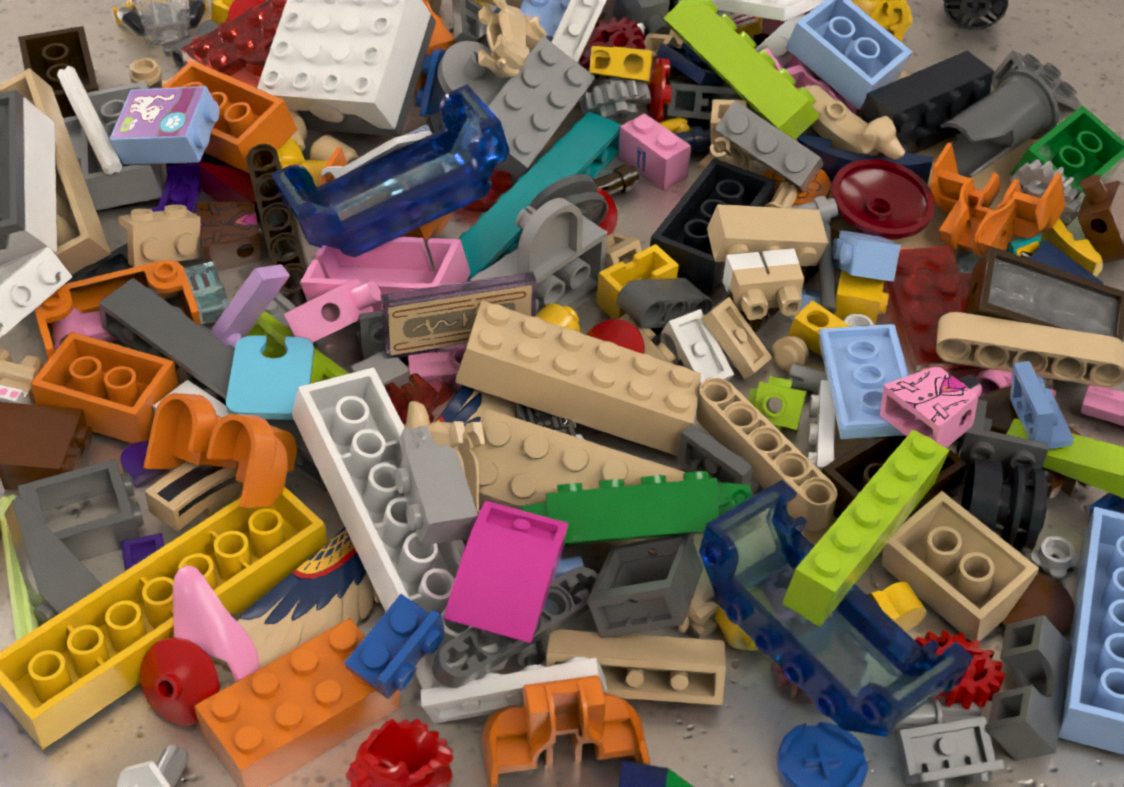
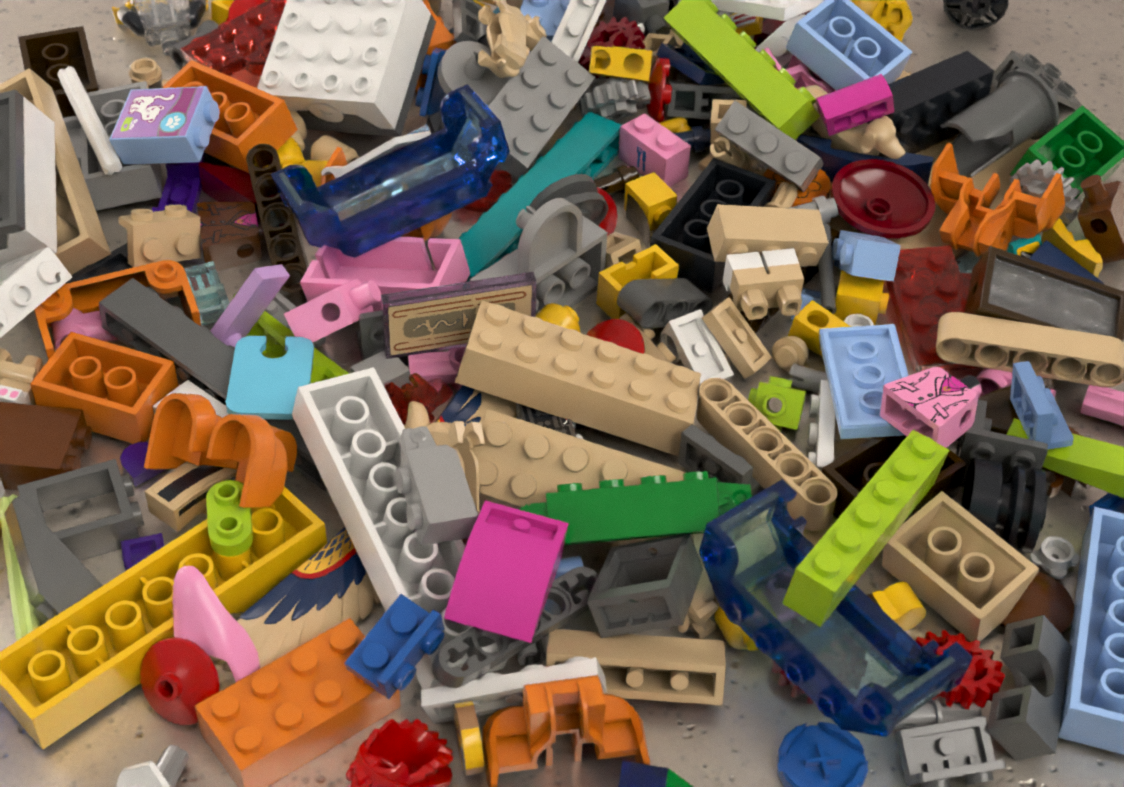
none -> lime plate [206,480,253,556]
none -> piece [453,701,484,776]
none -> yellow brick [624,172,677,231]
none -> dark brown sticker [626,194,650,249]
none -> dark pink brick [815,74,894,136]

